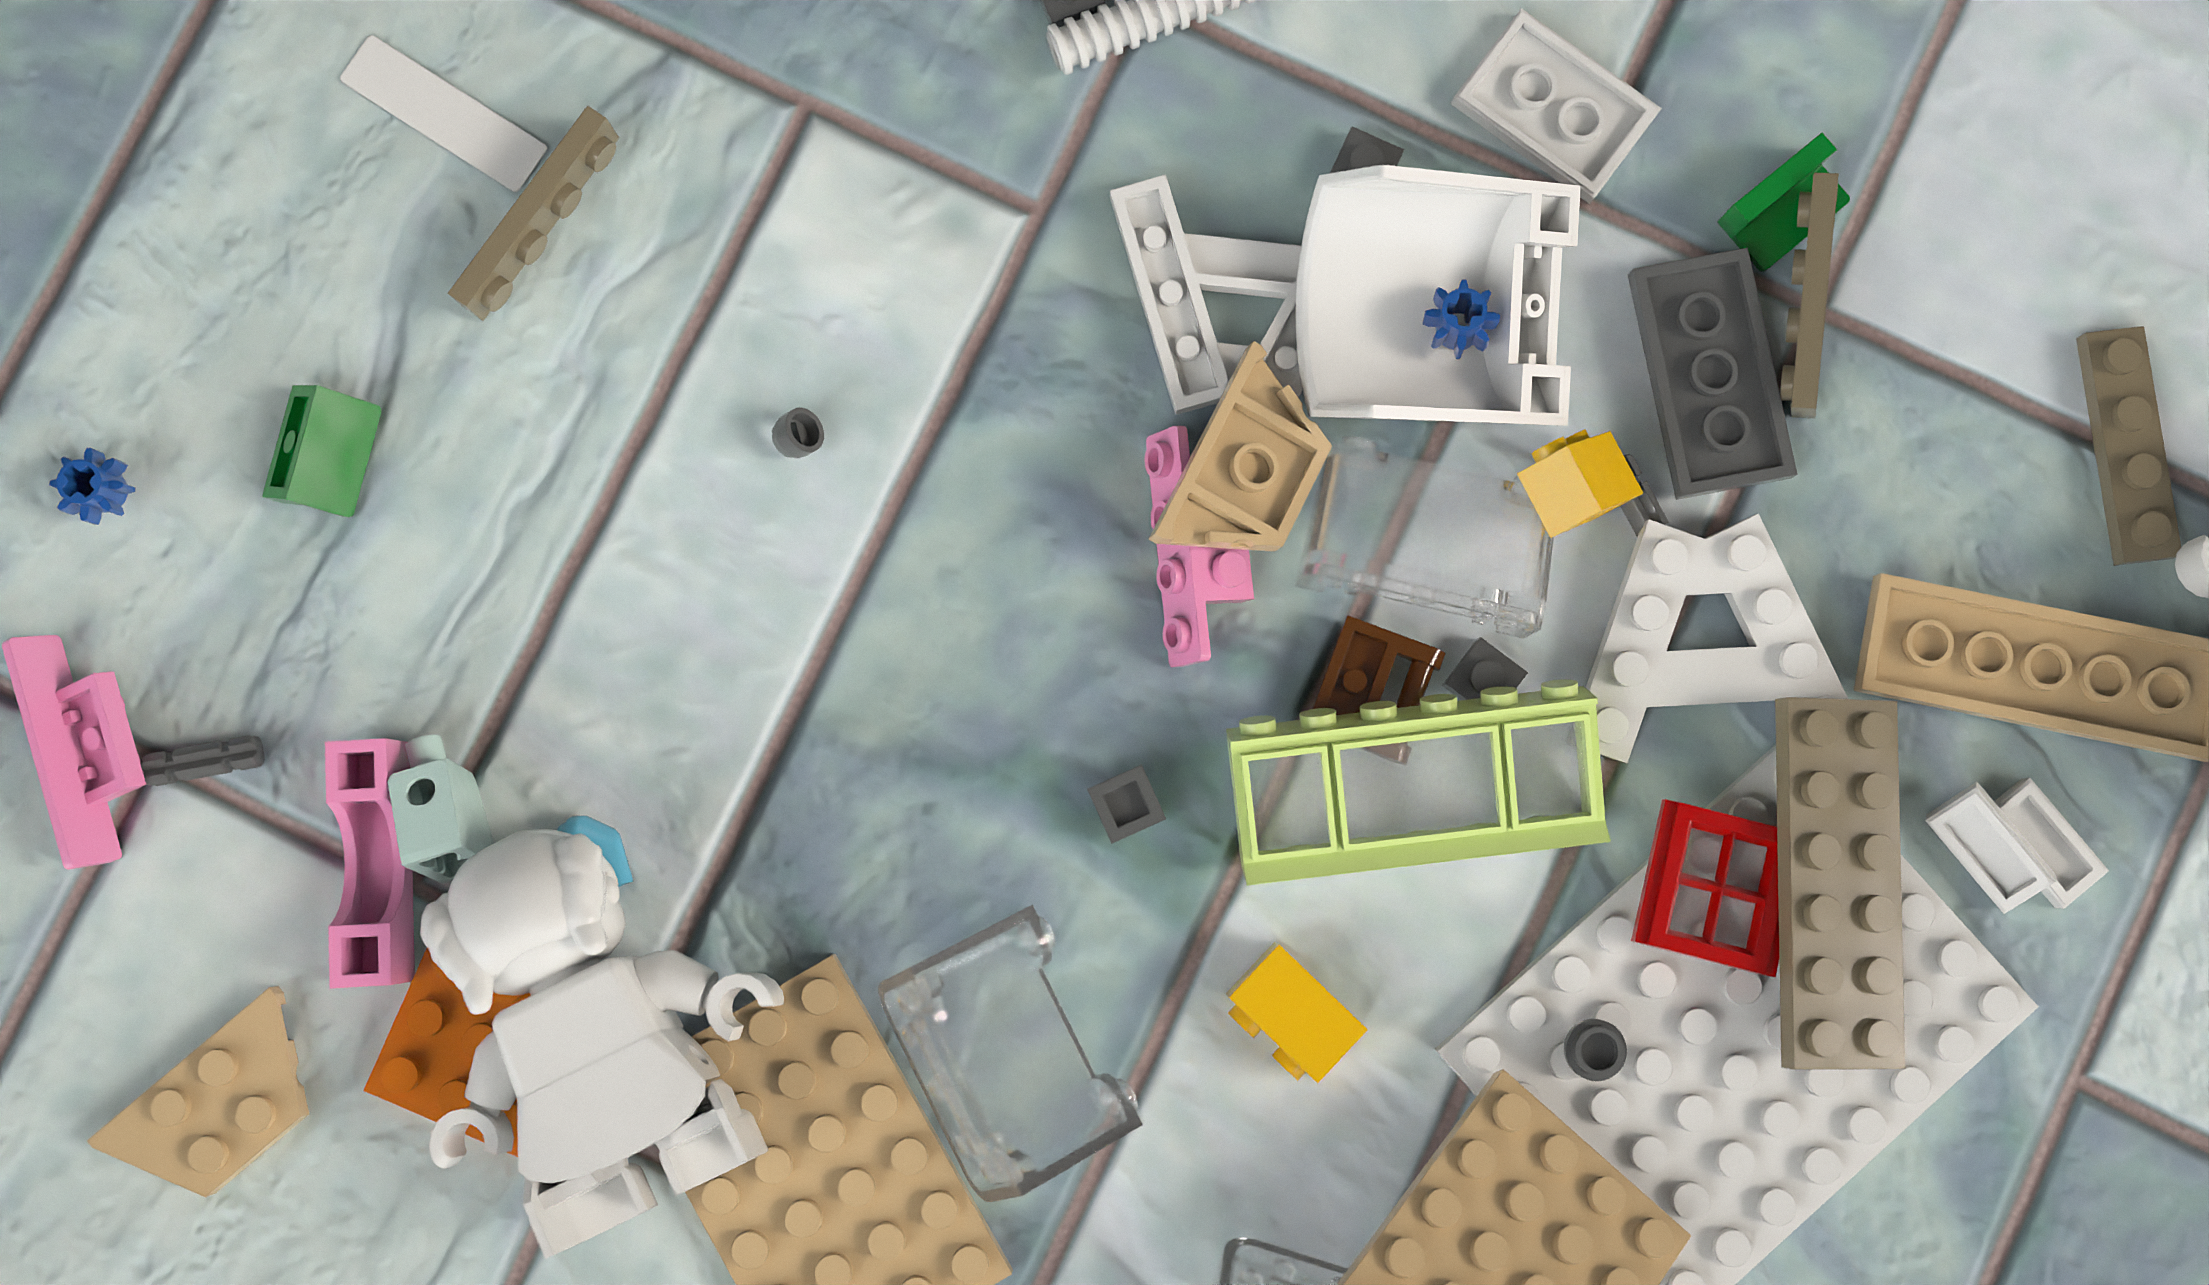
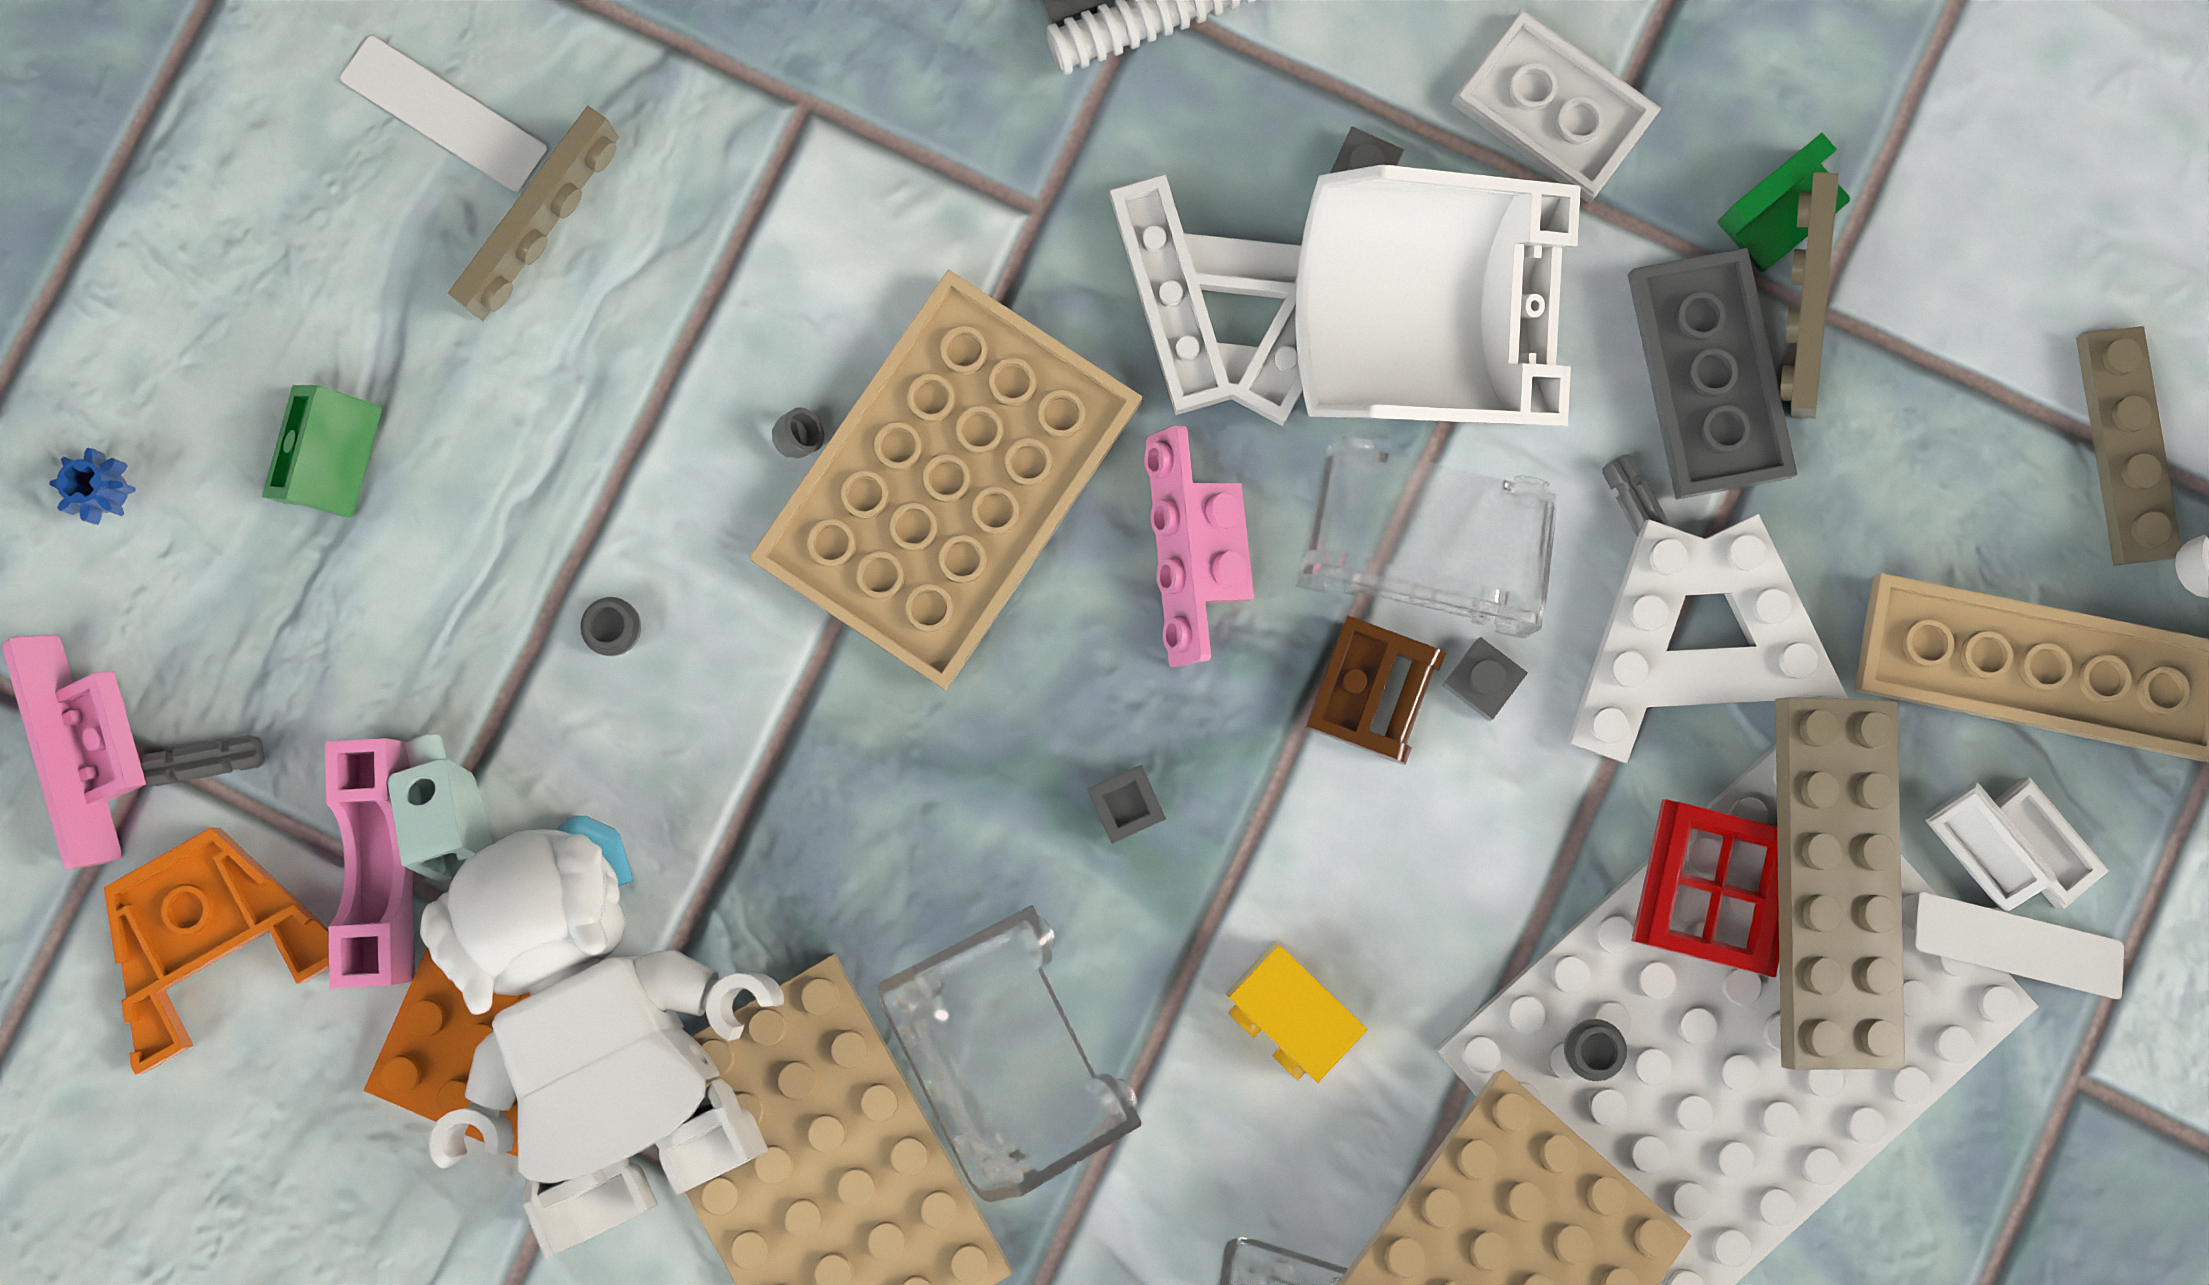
tan wing [87,986,309,1197] -> none
tan wing [1149,341,1332,552] -> none
window [1226,679,1611,886] -> none
blue gear [1422,279,1500,359] -> none
yellow brick [1517,429,1644,538] -> none
none -> orange wing [104,827,329,1075]
none -> dark grey plate [580,597,641,656]
none -> tan plate [749,269,1143,692]
none -> white sticker [1915,892,2124,999]

